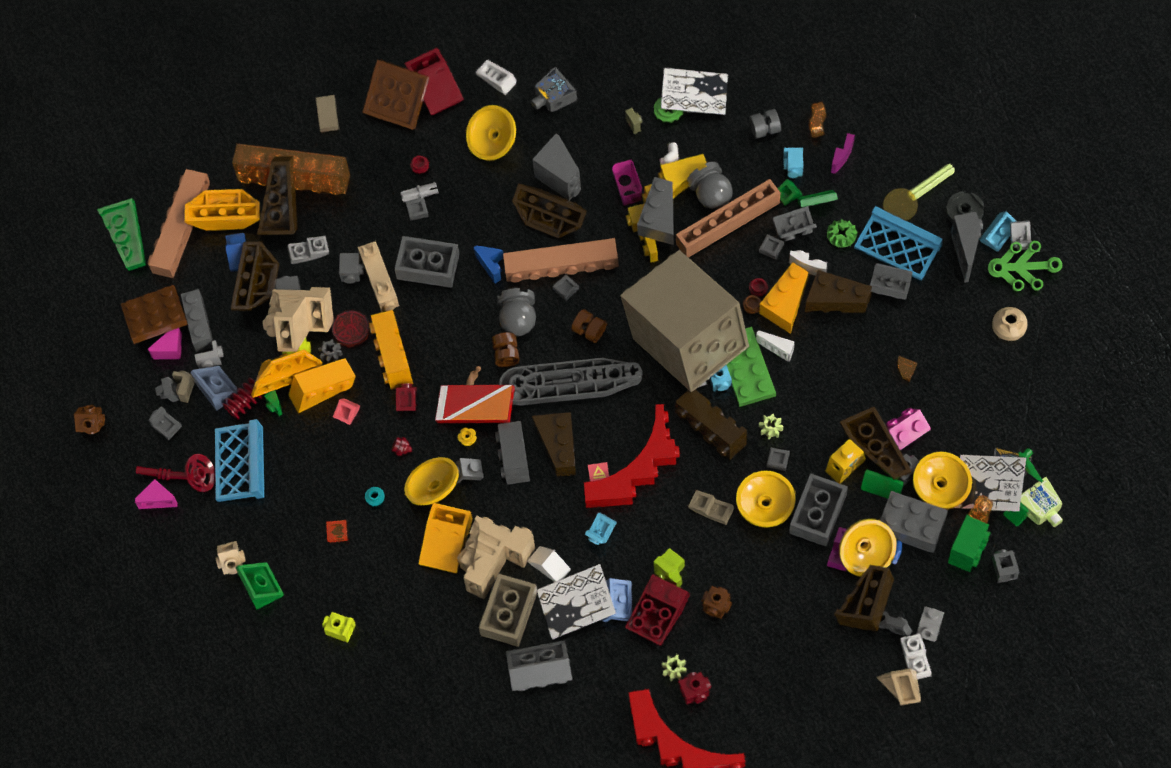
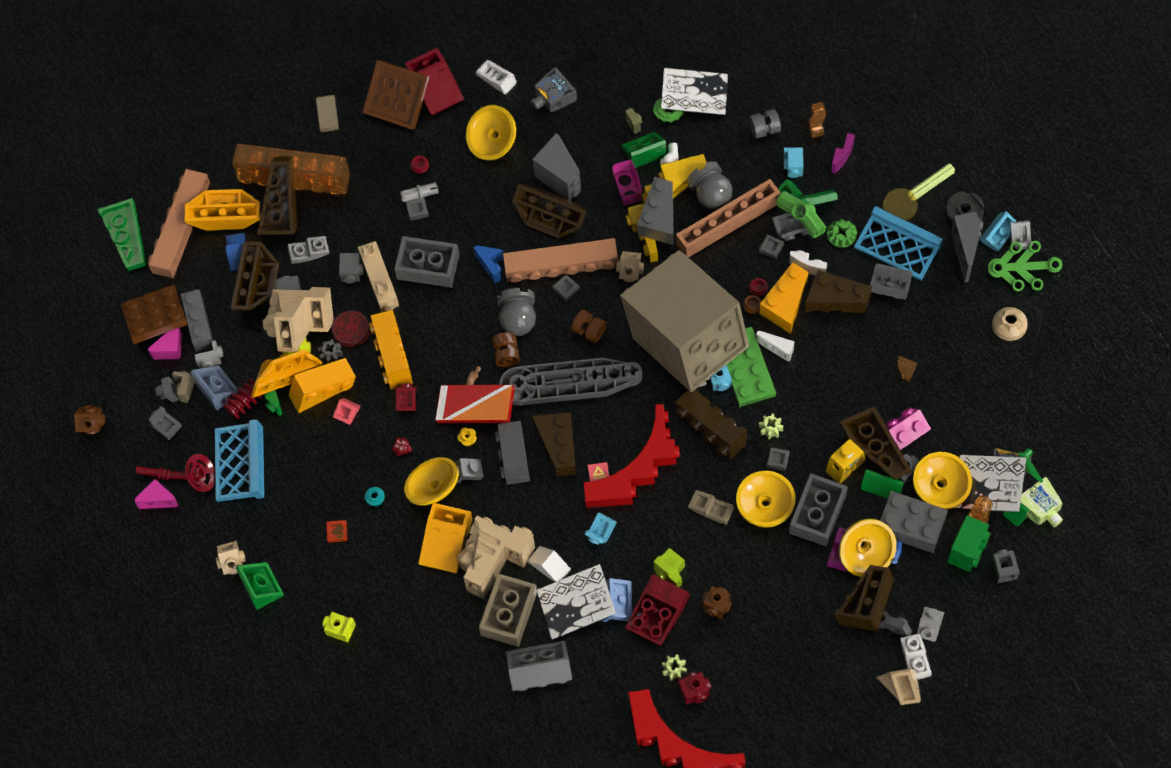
none -> tan brick [616,251,644,282]
none -> green slope [621,132,666,168]
none -> bright green piece [776,191,827,238]

